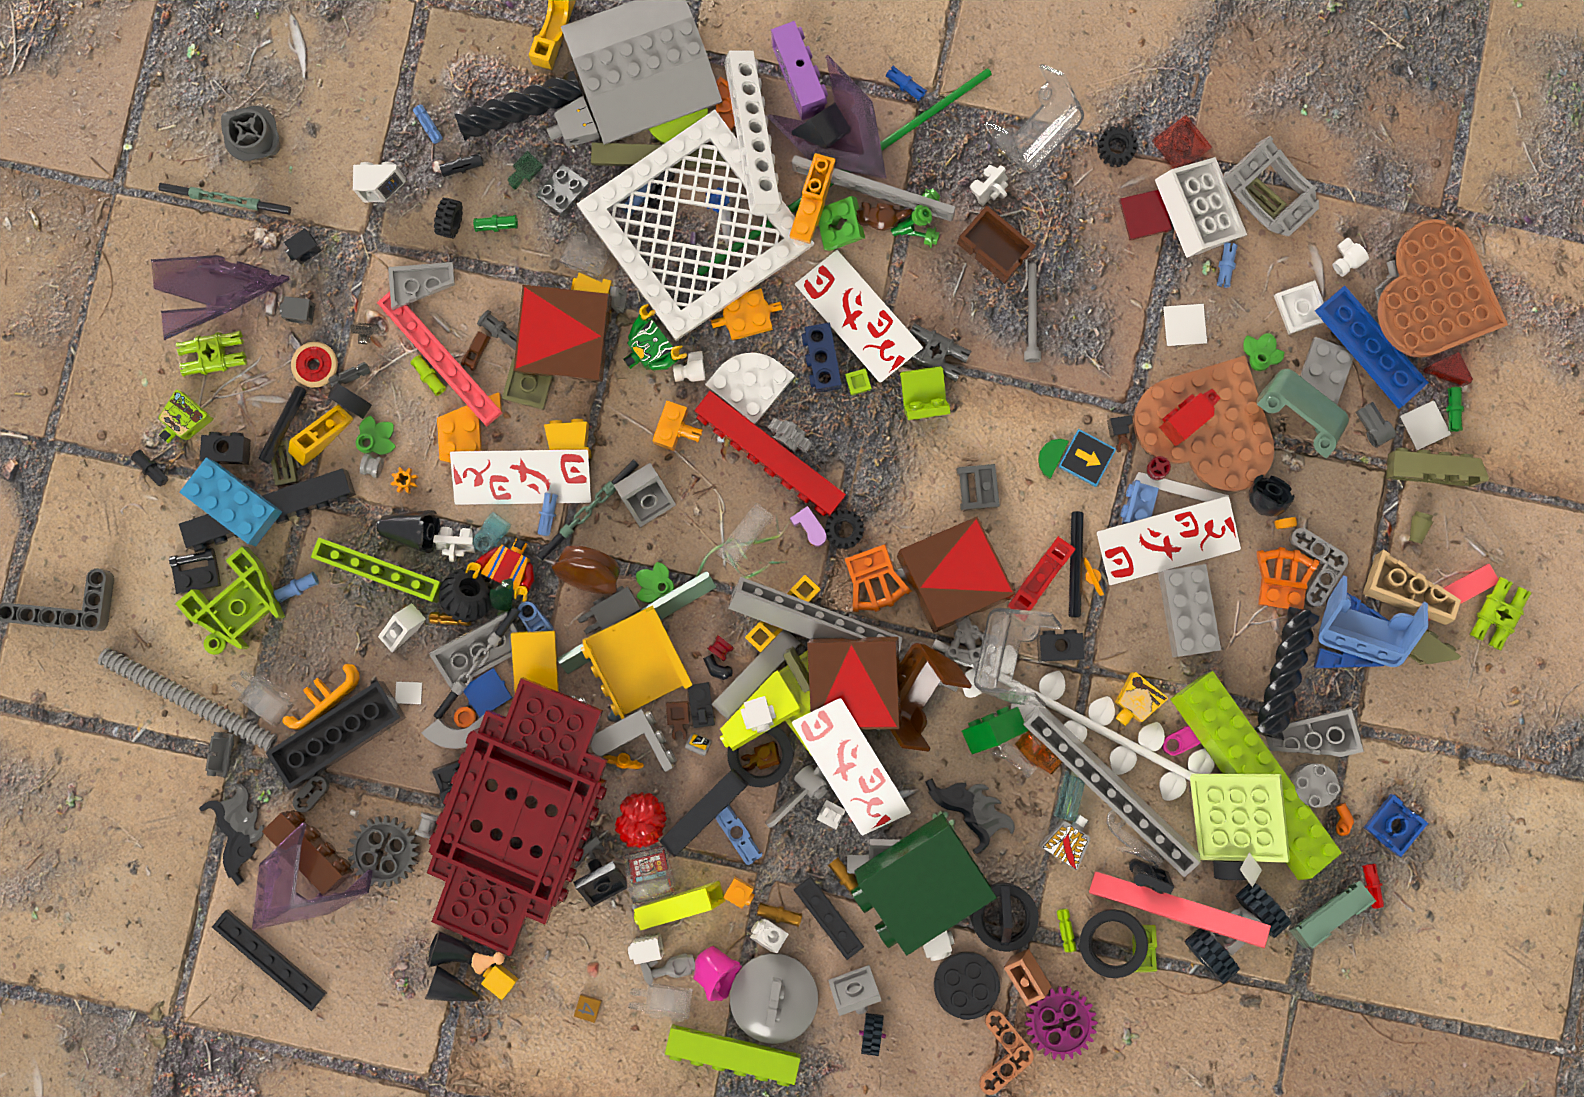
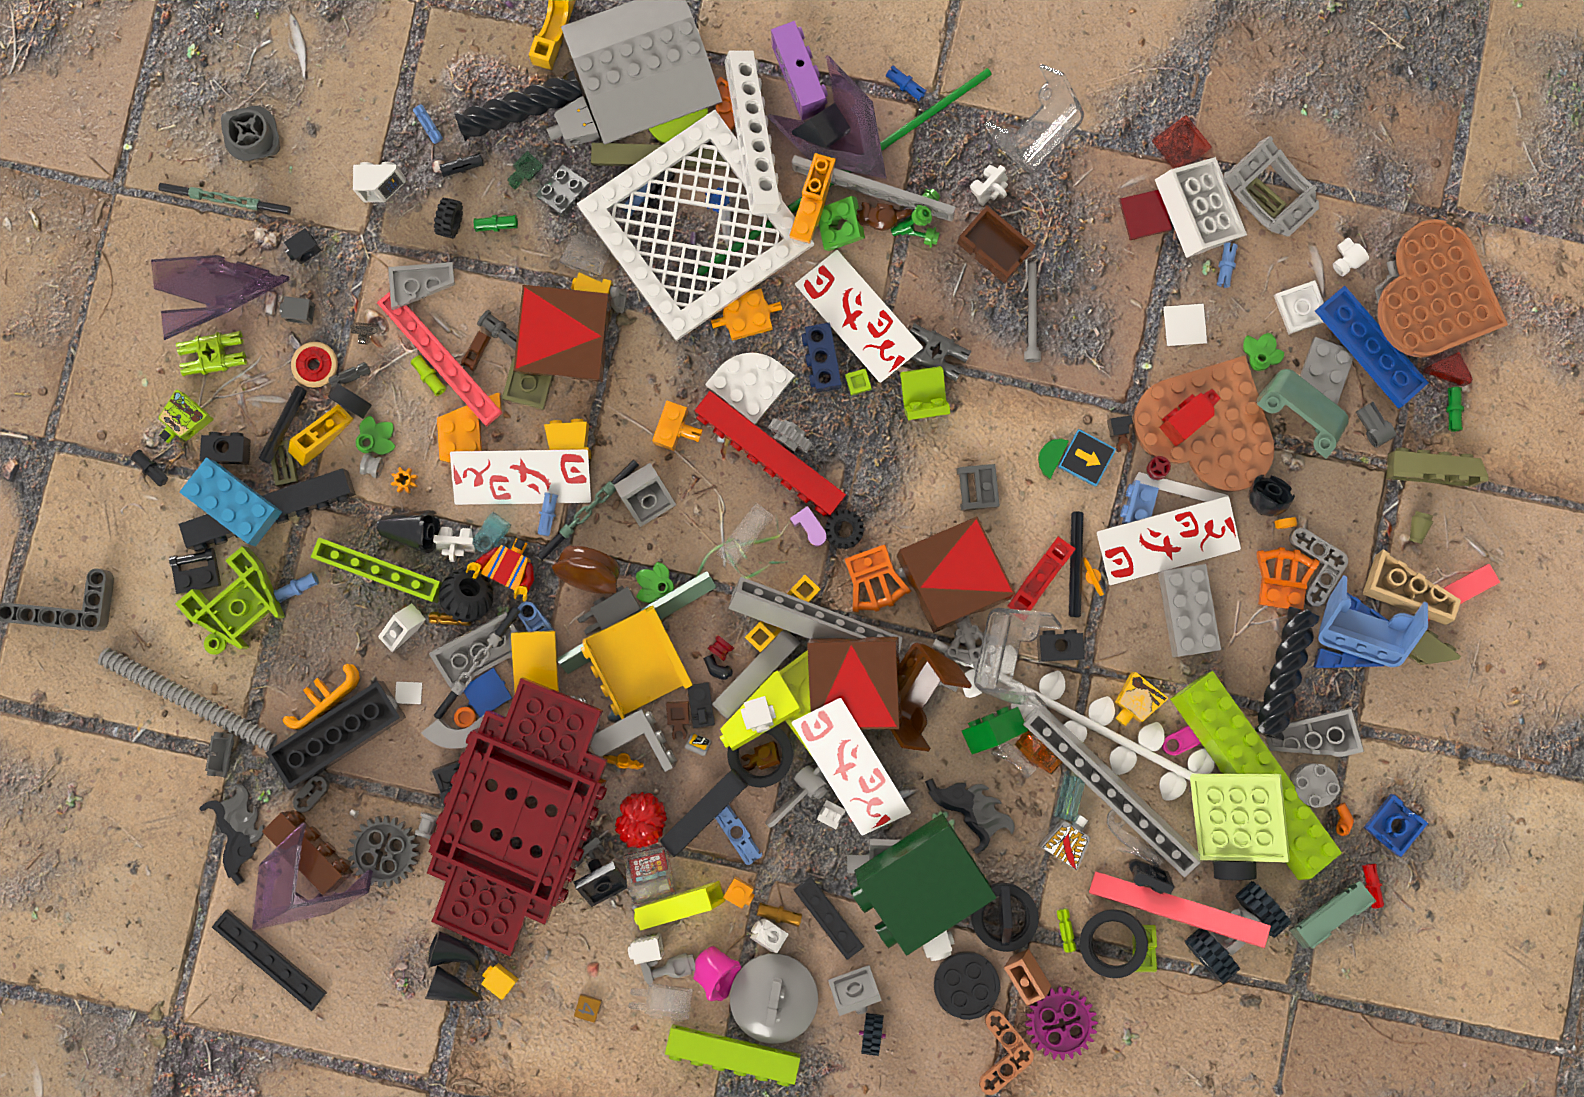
clear hinge [231,670,294,726] -> none
light nougat piece [471,952,505,975] -> none
clear green tile [489,578,513,611] -> none
green torso [623,304,687,371] -> none
white piece [673,351,705,382] -> none
olive tile [783,646,809,693] -> none
pearl gold pin [828,857,858,896] -> none
black tyre [1097,125,1138,167] -> none
white sticker [1240,852,1262,887] -> none
white sticker [1400,401,1451,450] -> none
lime pin [1469,577,1532,651] -> none

